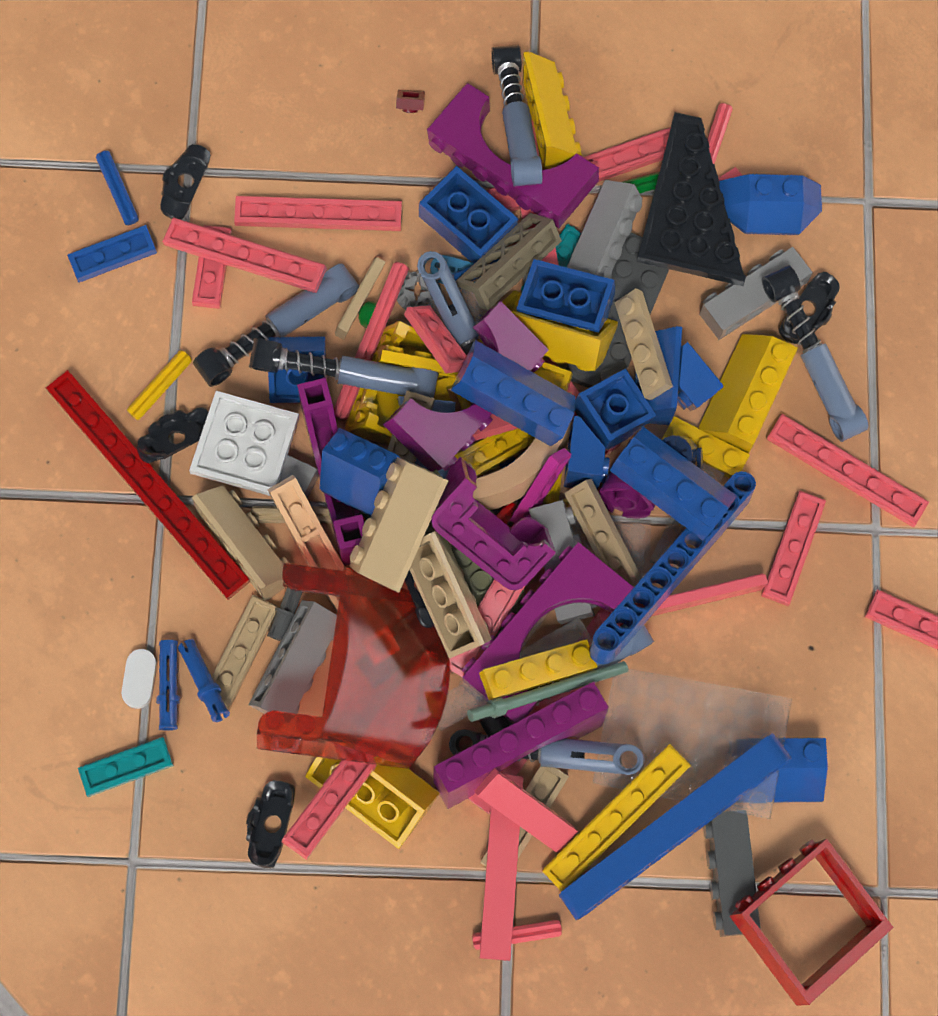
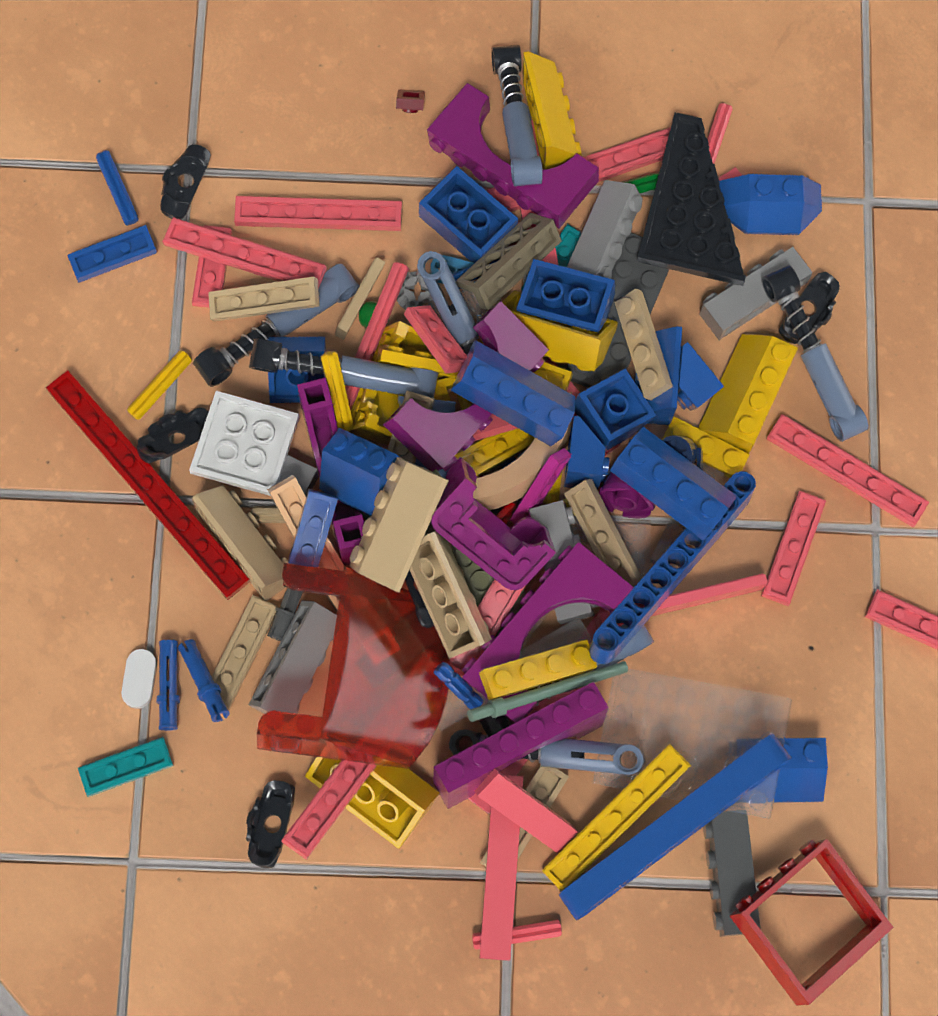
none -> tan plate [208,277,320,322]
none -> plate [285,489,338,583]
none -> yellow axle [321,351,354,432]
none -> blue axle [434,662,483,709]

